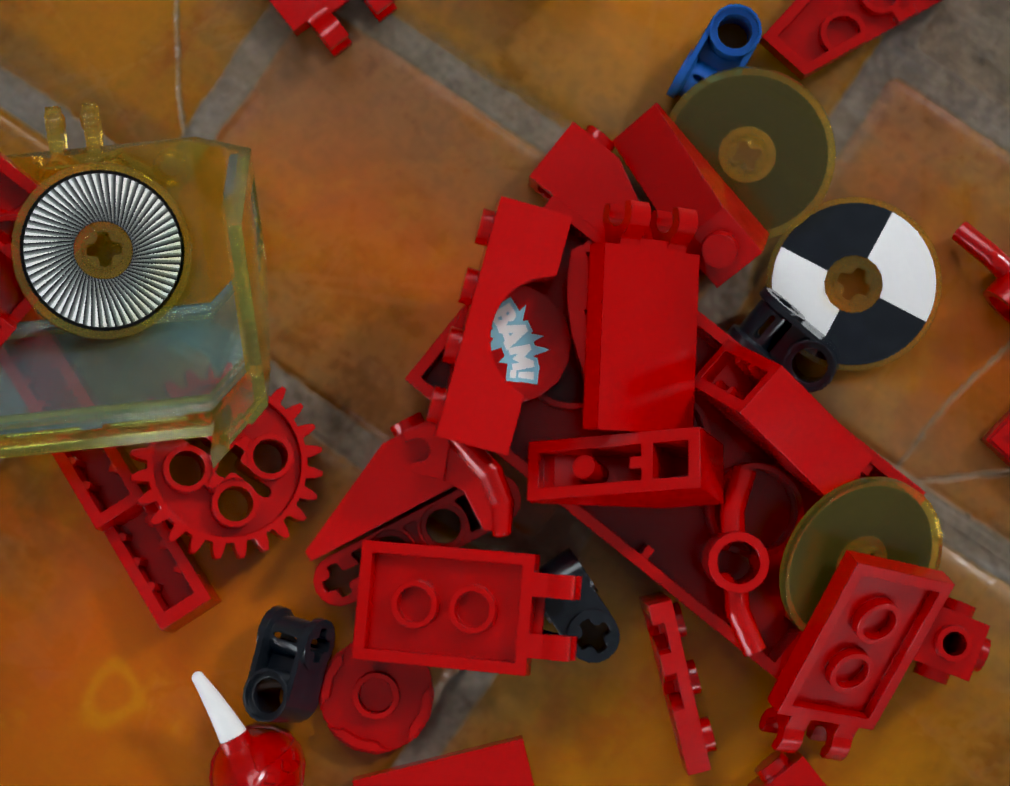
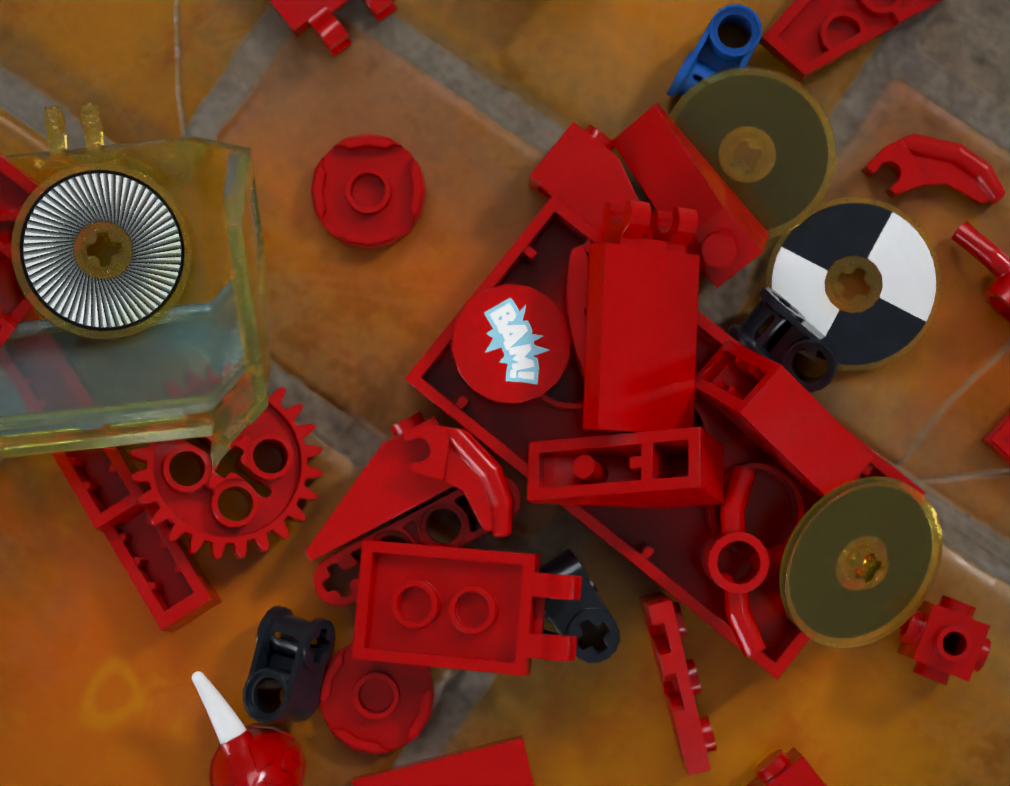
red arch [426,196,573,456] -> none
red tile [759,550,955,761] -> none
none -> red tile [310,133,426,250]
none -> red piece [862,133,1006,204]

